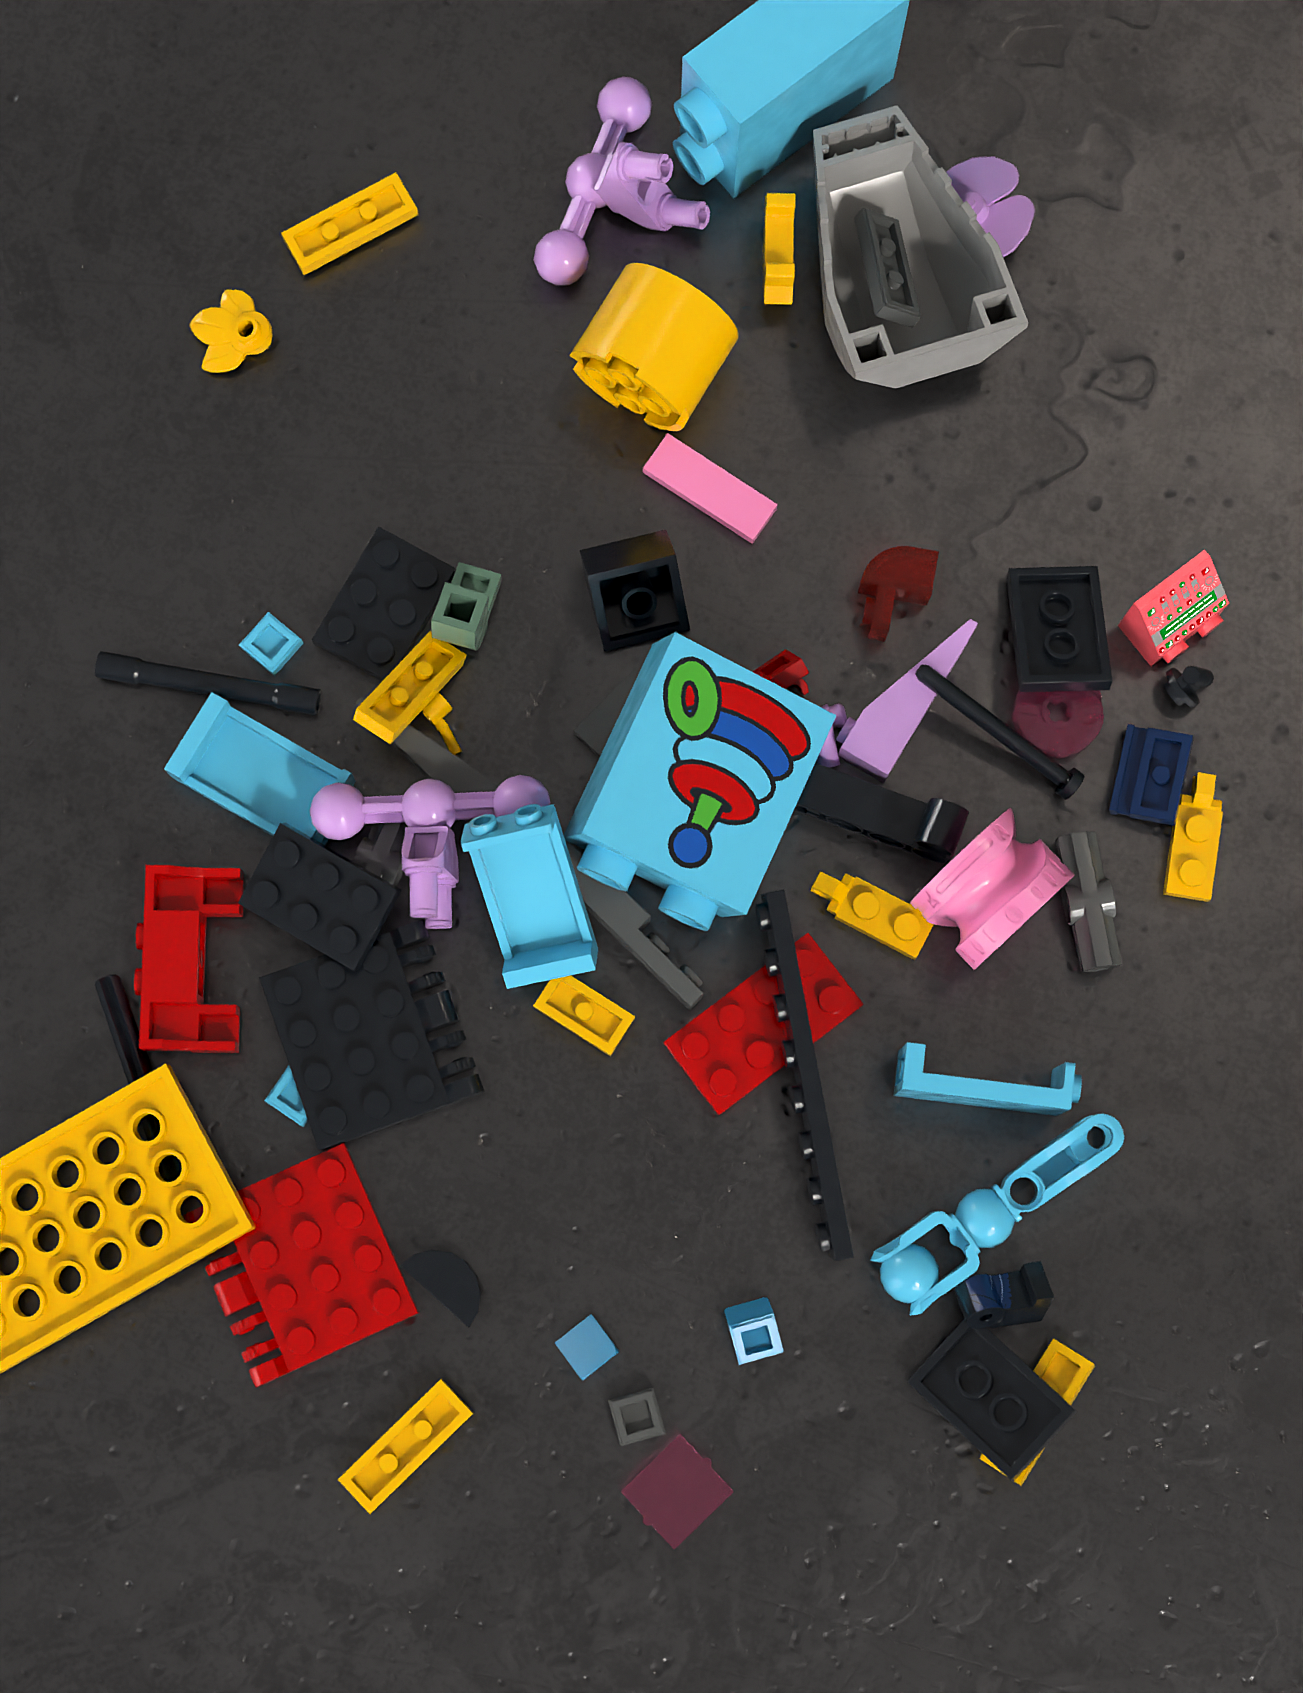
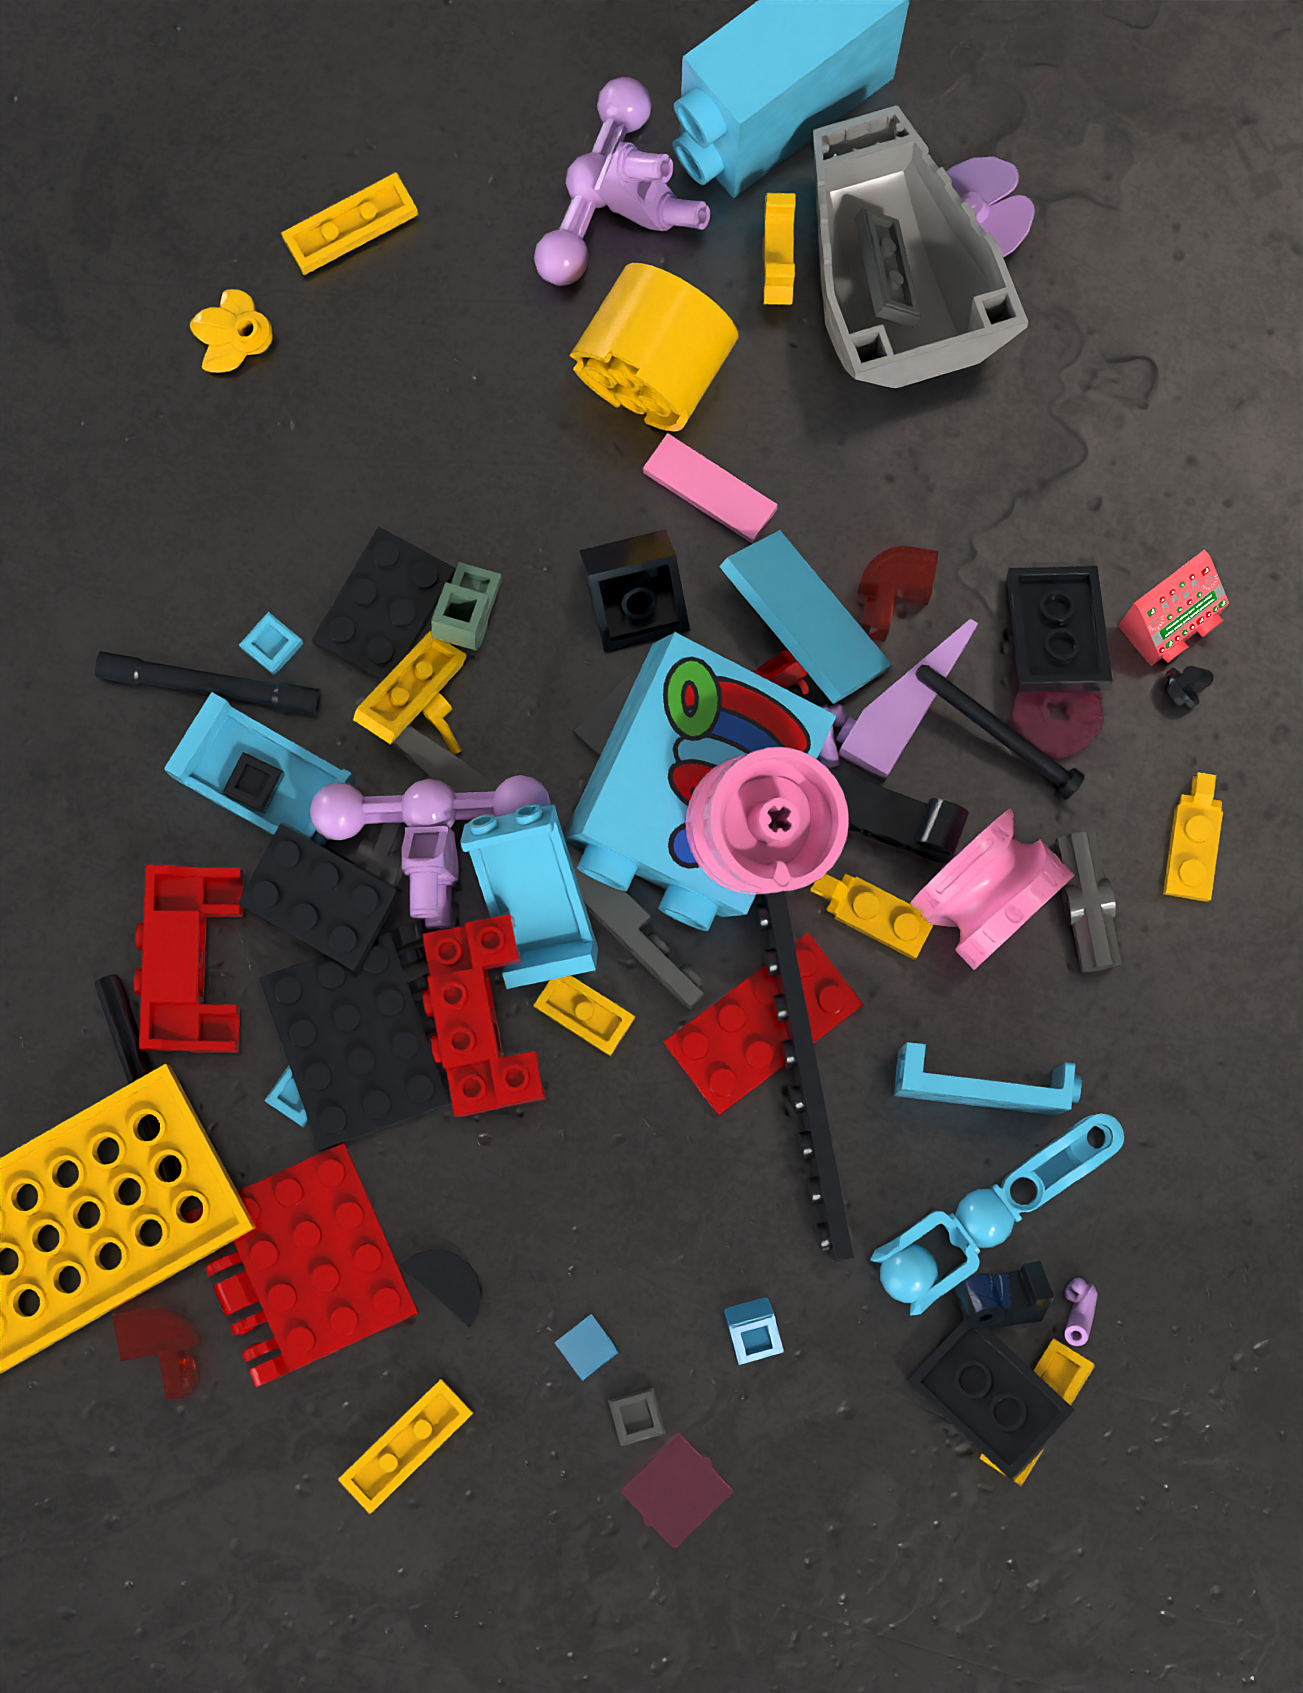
dark blue plate [1109,724,1193,826] -> none
none -> clear red brick [112,1307,203,1401]
none -> black tile [223,752,285,814]
none -> red bracket [423,914,547,1117]
none -> bright pink piece [686,747,849,895]
none -> medium azure tile [719,530,892,704]
none -> lavender arm [1064,1277,1098,1346]

